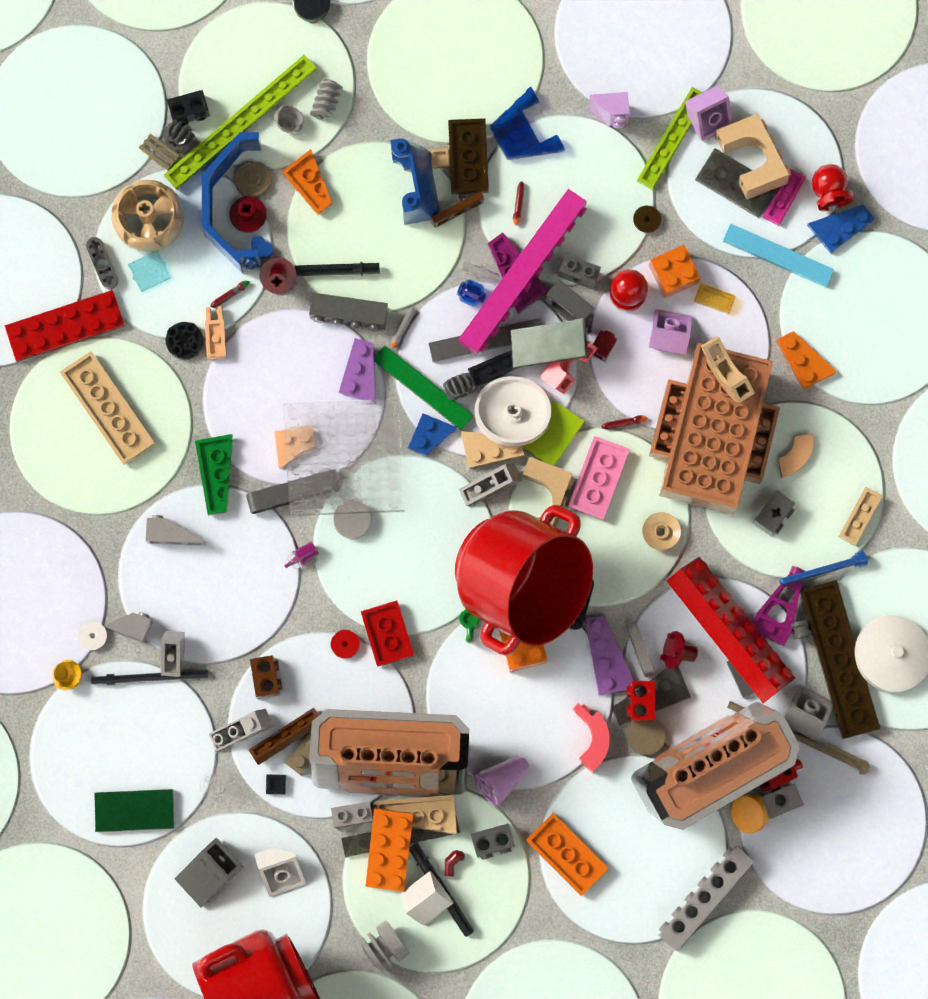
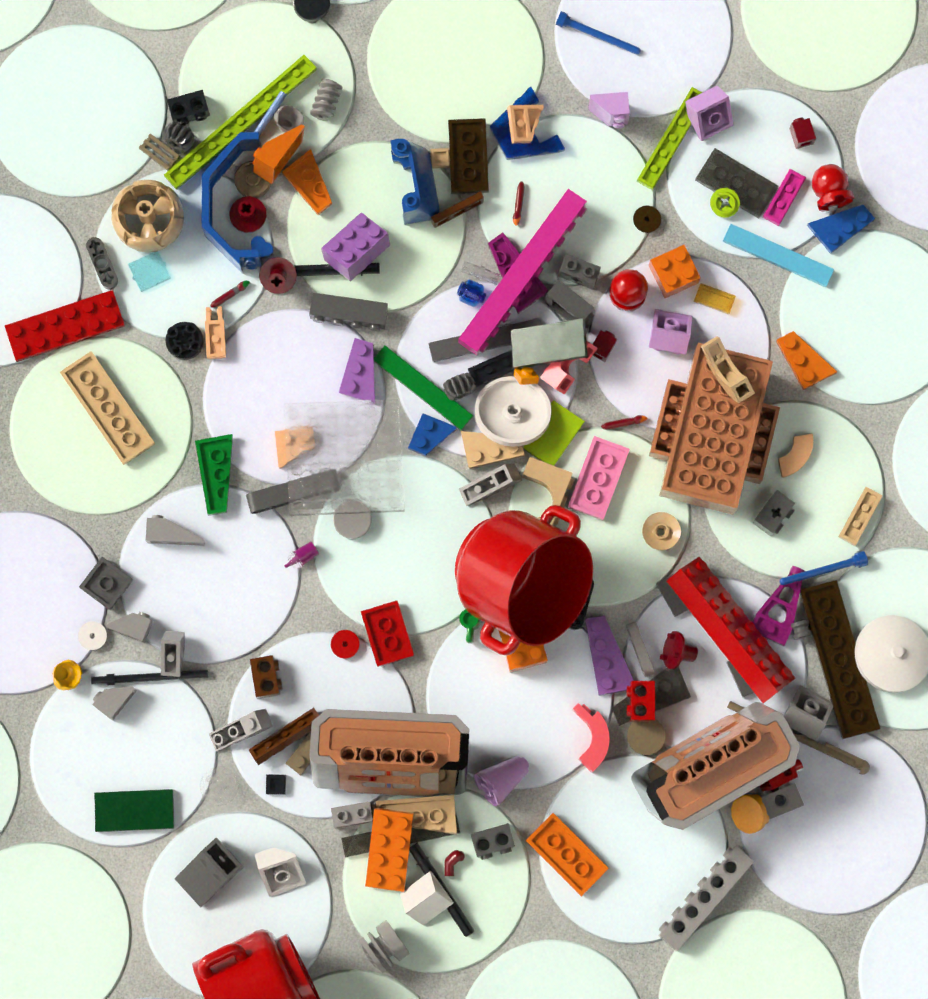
light grey piece [391,307,415,348] -> none
tan arch [716,114,791,200] -> none
none -> dark grey plate [79,557,133,610]
none -> light grey slope [92,686,137,721]
none -> orange slope [252,124,305,184]
none -> medium blue bar [254,91,287,136]
none -> medium lavender brick [321,212,390,282]
none -> light nougat wing [507,105,544,144]
none -> light orange plate [514,367,539,385]
none -> blue piece [555,11,641,54]
none -> dark grey tile [656,574,689,617]
none -> lime gear [710,187,740,218]
none -> dark red brick [789,117,816,149]

